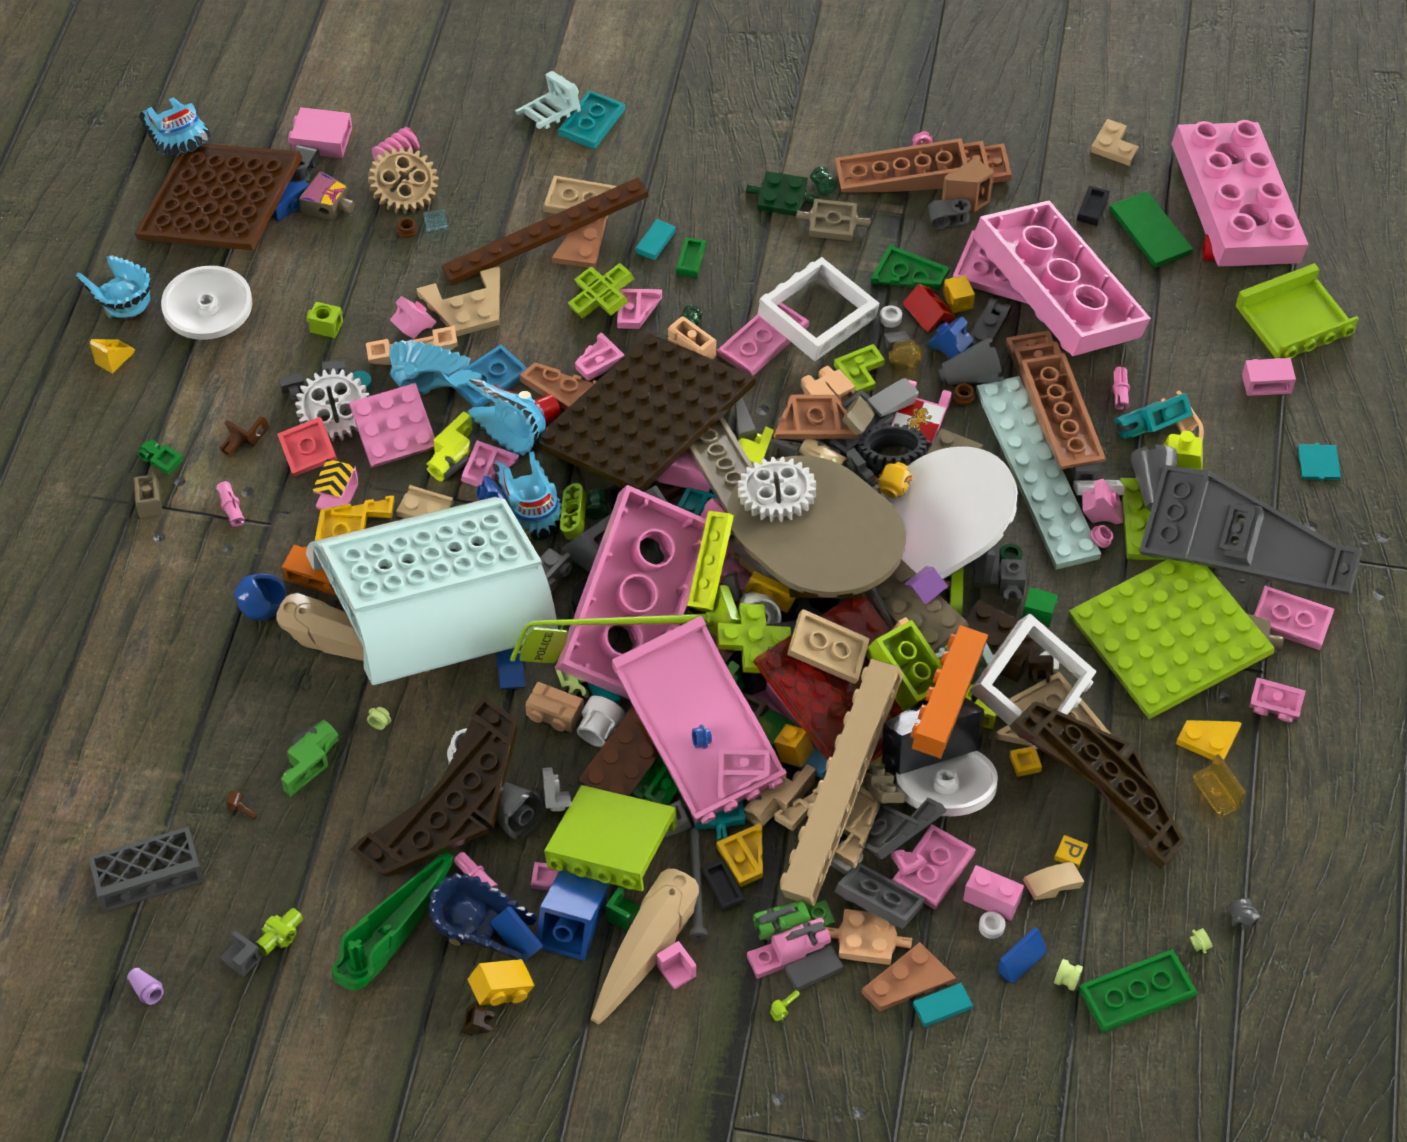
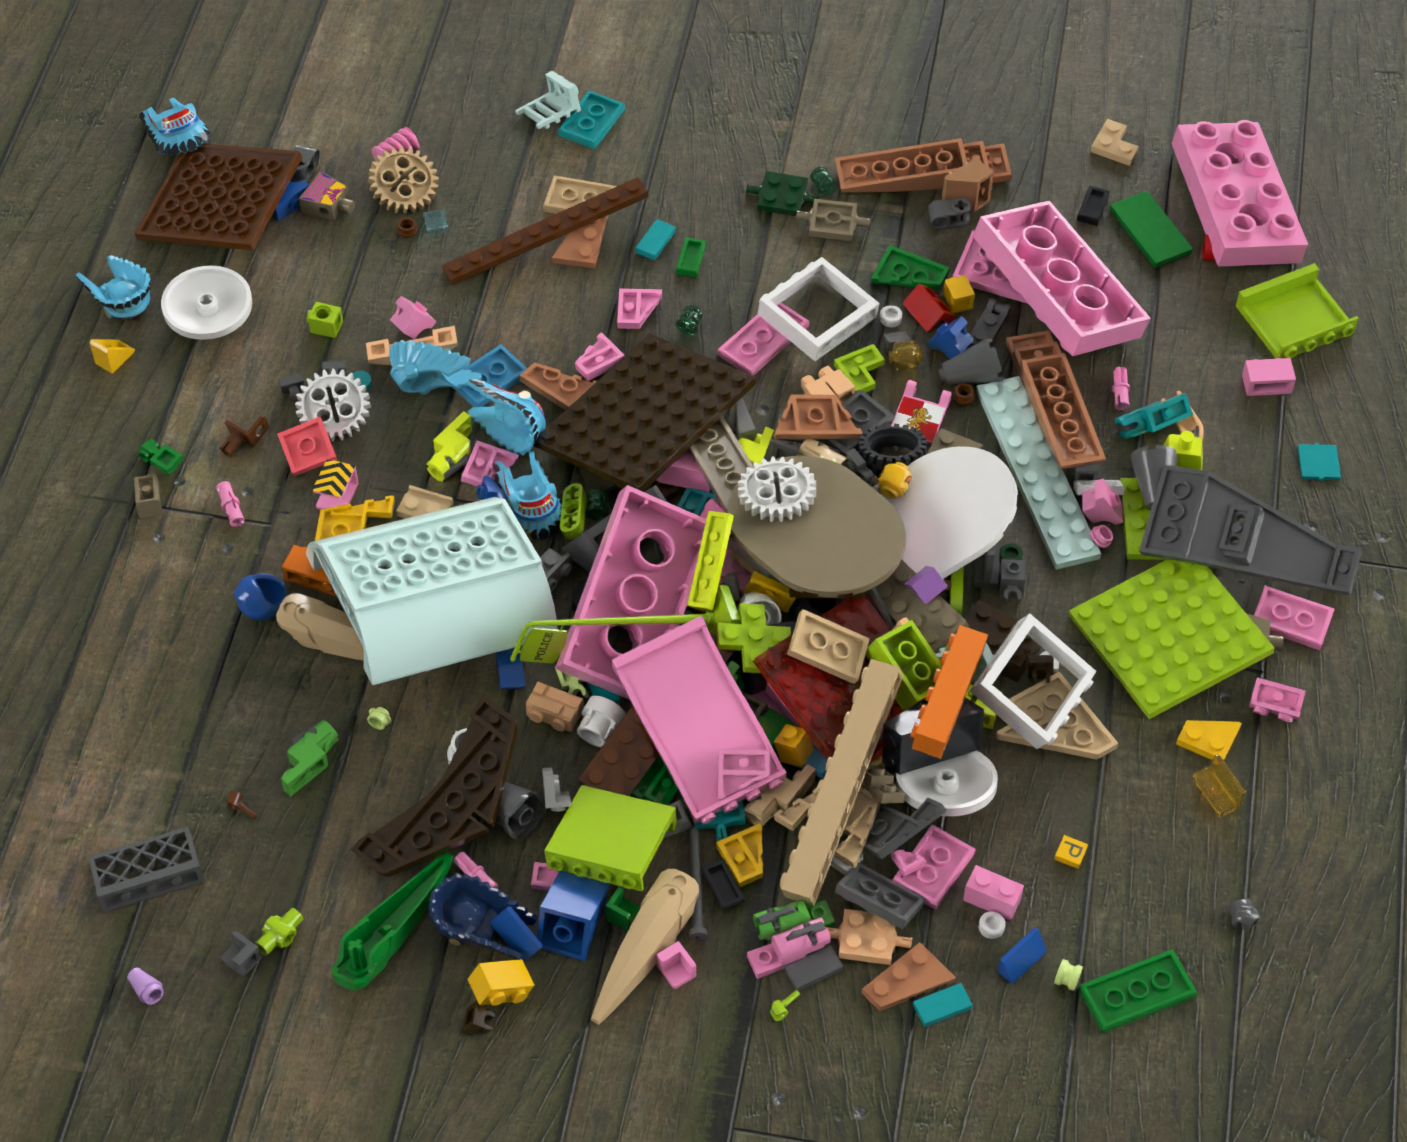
bright pink brick [288,107,352,159] -> none
bright pink plate [349,383,435,468] -> none
tan wing [416,266,500,336] -> none
red plate [535,394,560,425] -> none
lime plate [568,263,634,319] -> none
light nougat brick [668,317,716,359] -> none
blue plate [692,724,712,749] -> none
dark tan slope [841,395,875,436] -> none
light grey slope [866,378,918,417] -> none
bright pink plate [912,131,933,146] -> none
dark brown wing [1009,702,1183,869] -> none
yellow plate [1010,746,1042,777] -> none
green panel [1022,587,1058,627] -> none
tan slope [1023,862,1085,900] -> none
yellowish green plate [1190,928,1213,953] -> none

